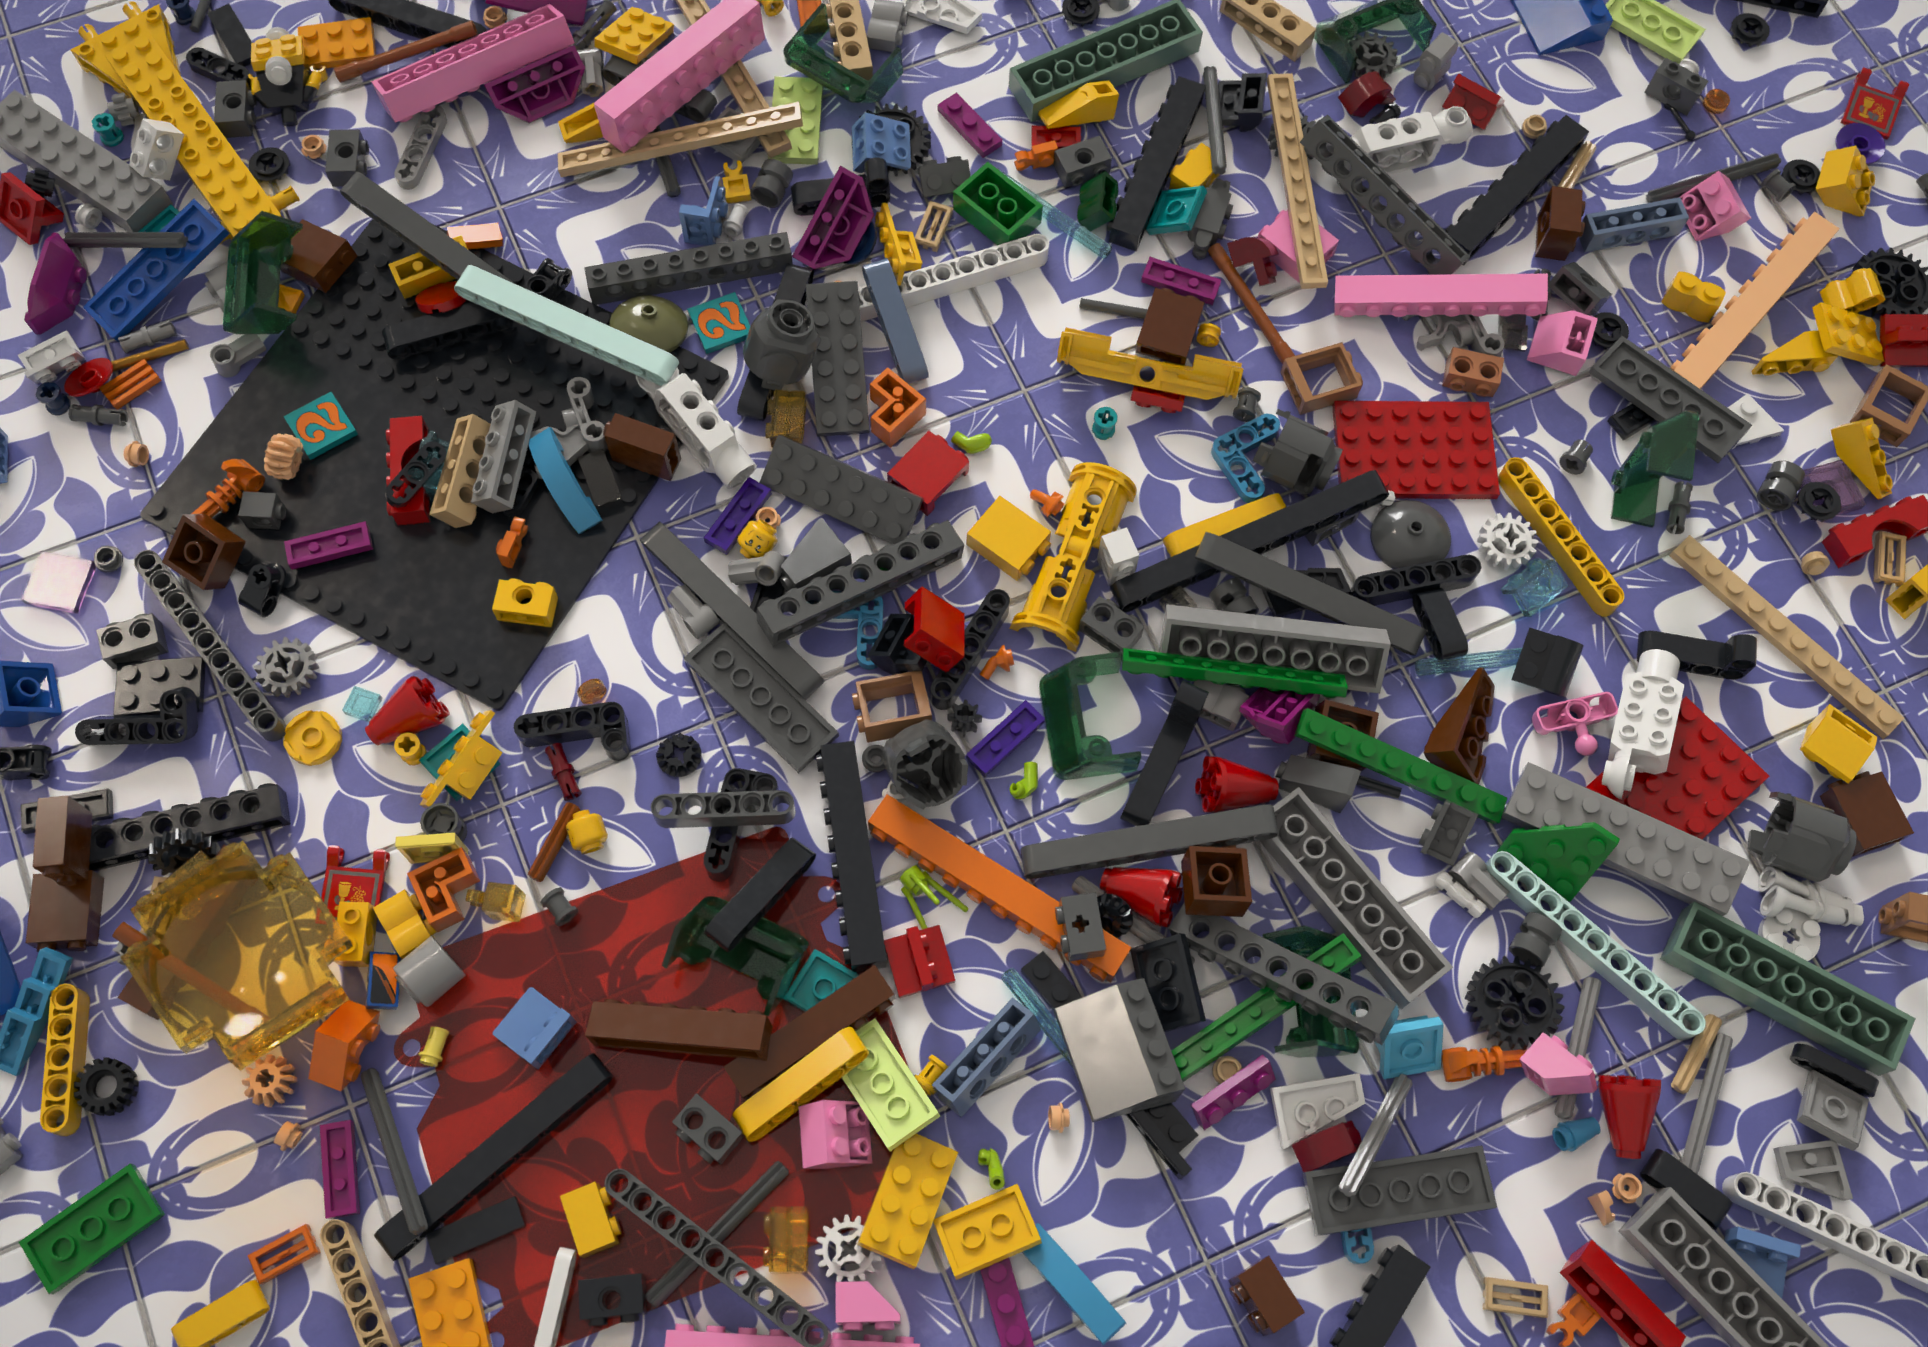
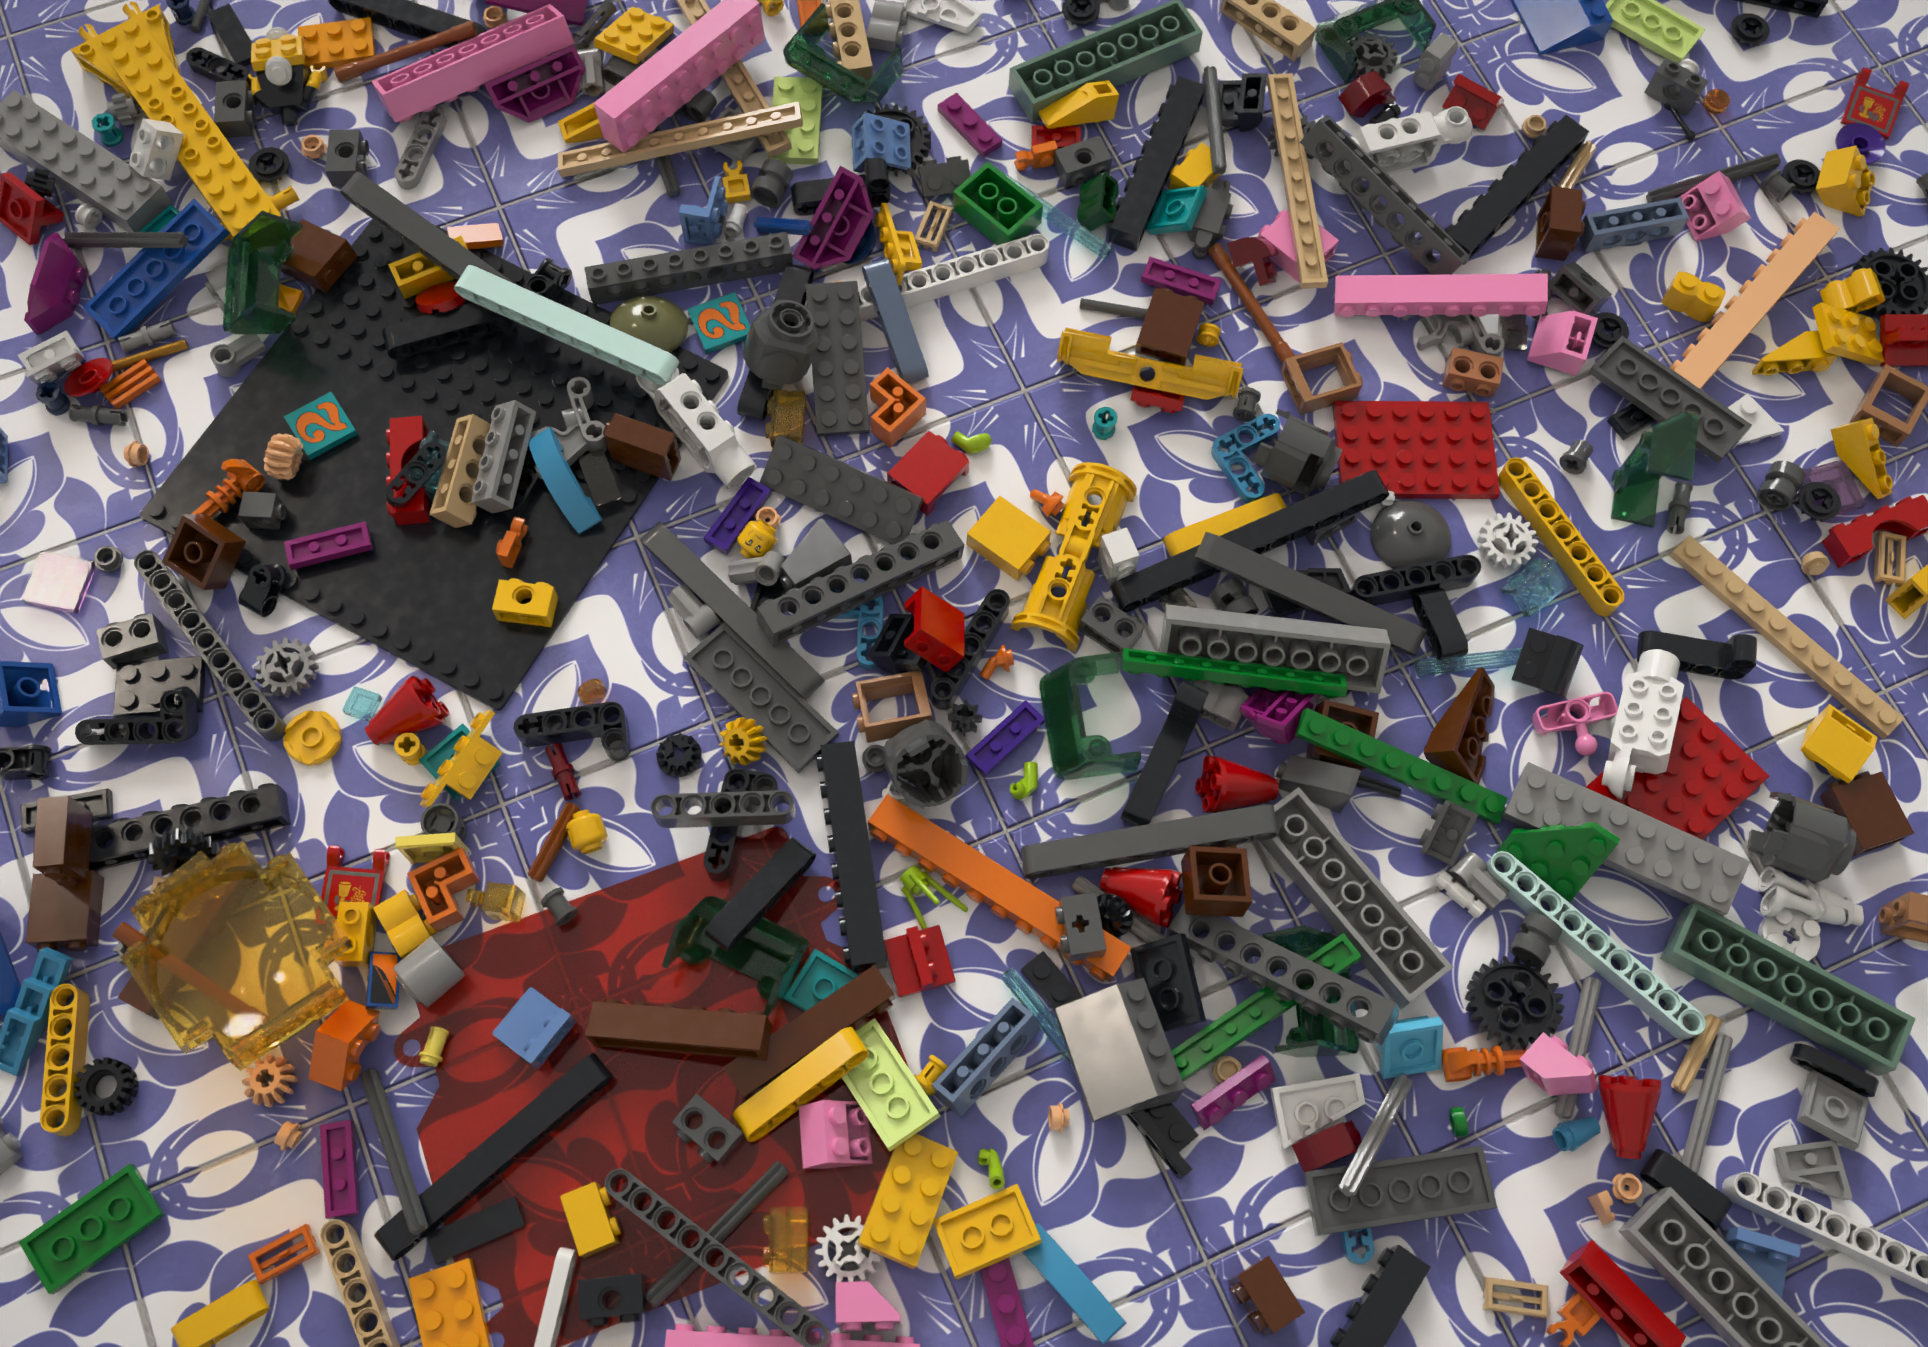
none -> yellow gear [719,717,768,766]
none -> blue axle [753,217,813,236]
none -> green tile [1449,1106,1468,1138]

